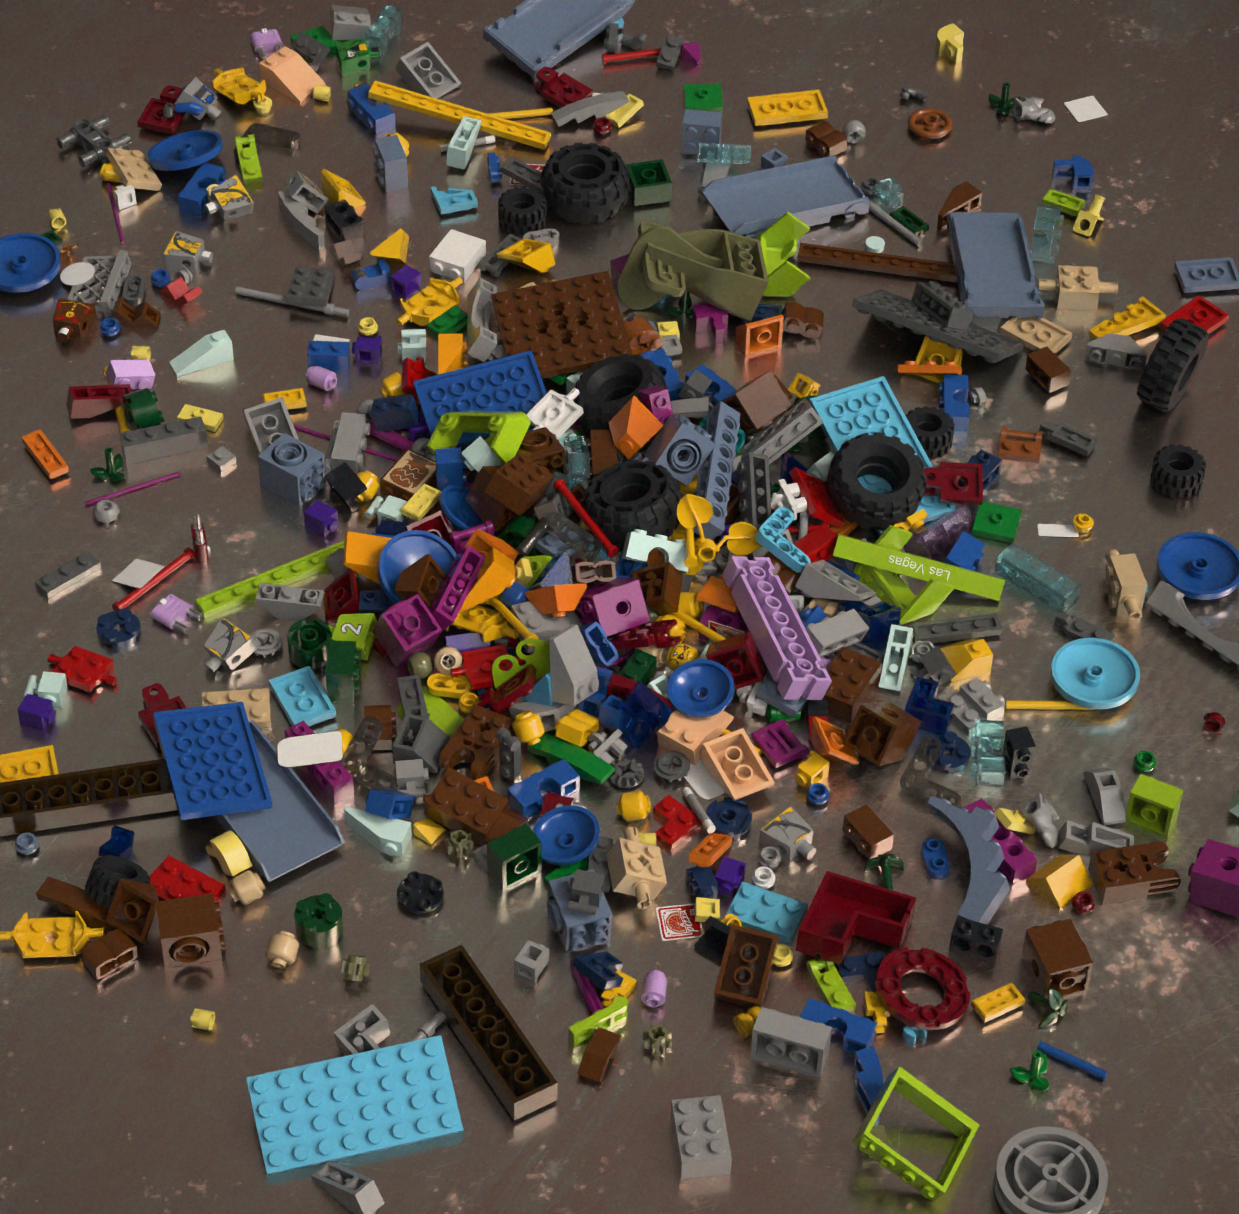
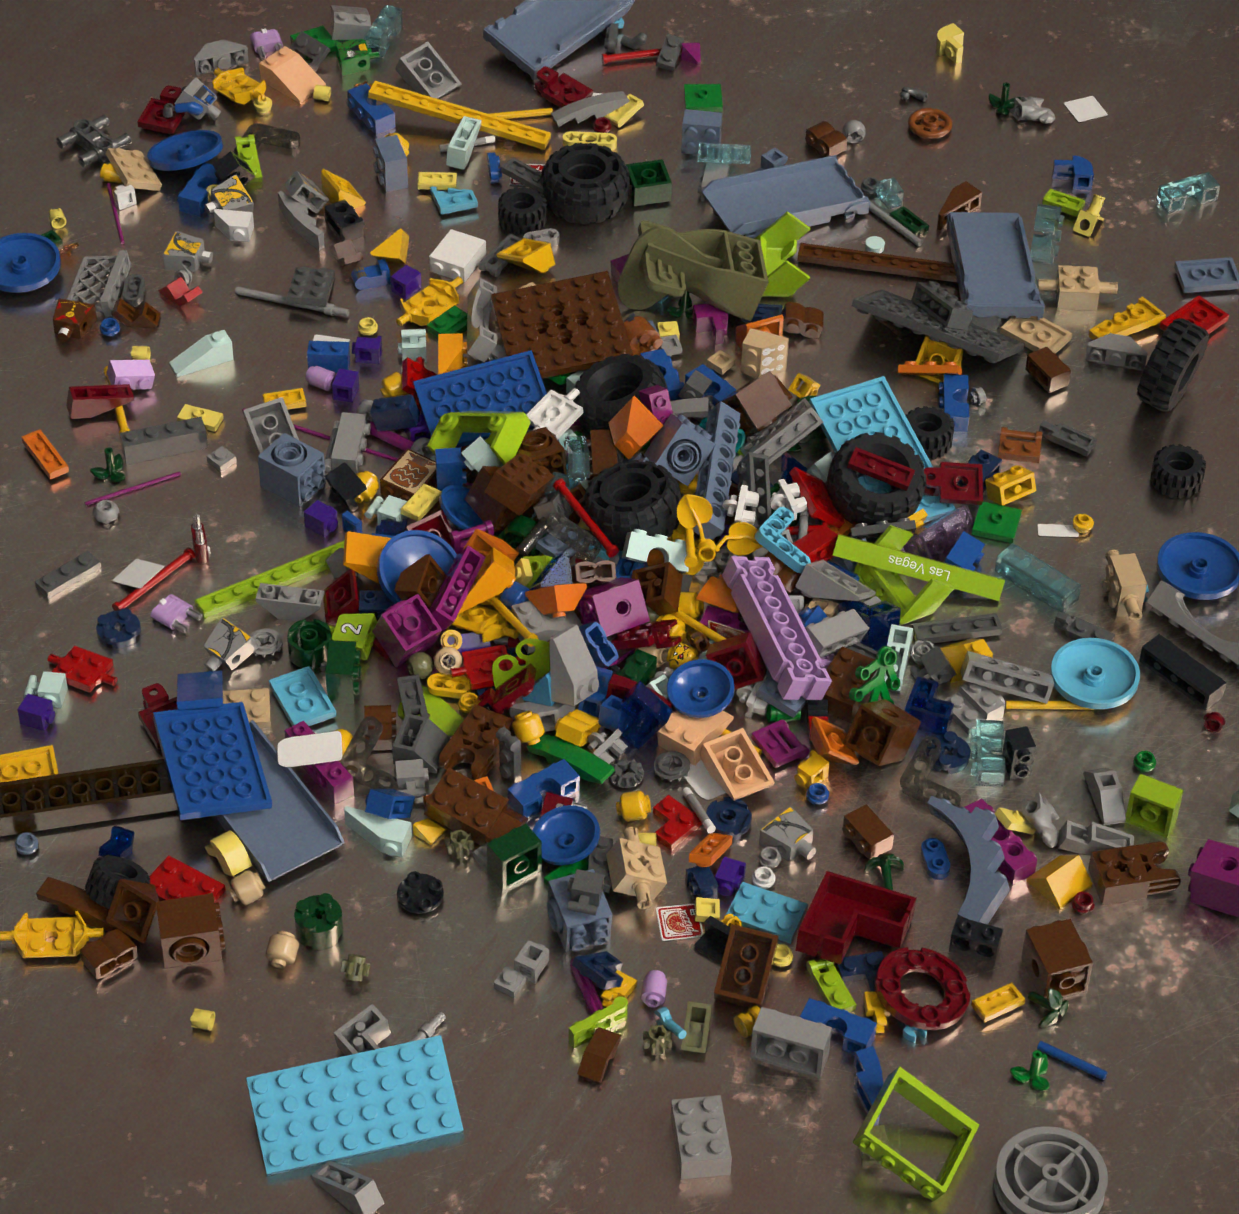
white sticker [60,262,95,285] -> none
dark green brick [123,388,164,430] -> none
blue plate [151,269,171,287] -> none
dark brown brick [419,945,558,1121] -> none
yellow plate [747,90,828,126] -> none
none -> blue tile [177,670,223,710]
none -> light grey slope [194,40,249,76]
none -> black brick [213,151,256,186]
none -> white slope [214,209,254,242]
none -> dark purple brick [332,368,359,403]
none -> blue tile [342,510,362,533]
none -> light yellow plate [418,172,457,190]
none -> yellow plate [440,630,462,650]
none -> light grey plate [494,966,527,998]
none -> light yellow beam [563,131,617,151]
none -> medium azure bar [654,1007,687,1039]
none -> olive slope [681,1001,712,1053]
none -> reddish brown pin [686,629,710,652]
none -> tan plate [707,350,735,375]
none -> white hips [722,485,759,525]
none -> tan slope [741,328,789,377]
none -> dark red plate [847,447,915,491]
none -> green plant [849,646,900,704]
none -> dark grey plate [850,518,916,539]
none -> light grey brick [960,651,1054,704]
none -> yellow brick [985,465,1036,506]
none -> black brick [1139,634,1227,710]
none -> clear light blue arch [1157,172,1220,214]

